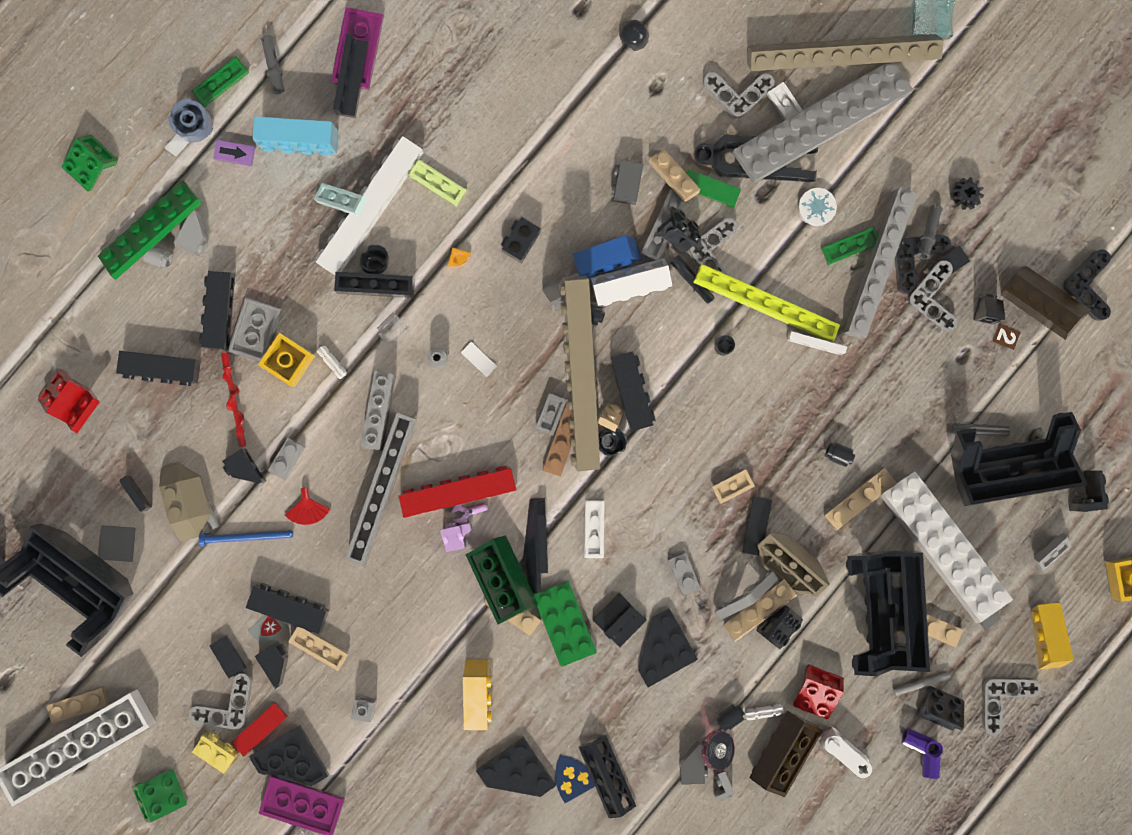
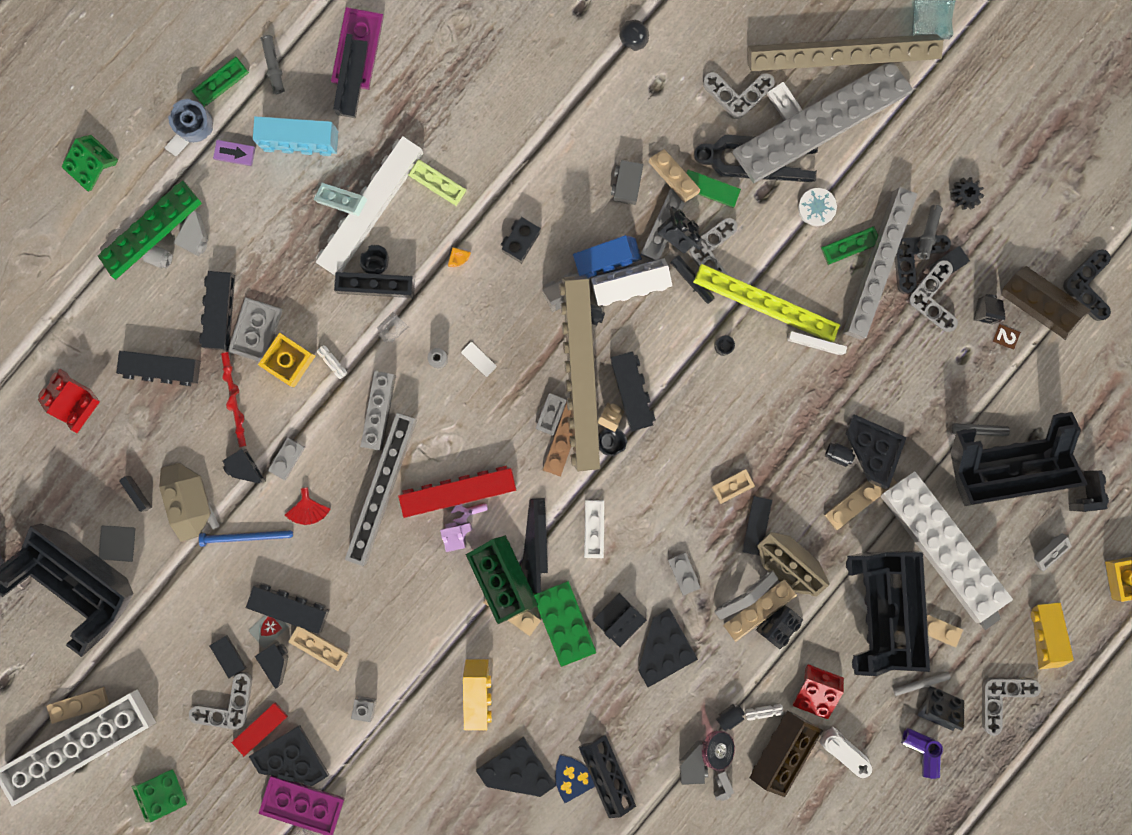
light yellow bracket [192,732,239,774] -> none
none -> black plate [846,414,907,490]

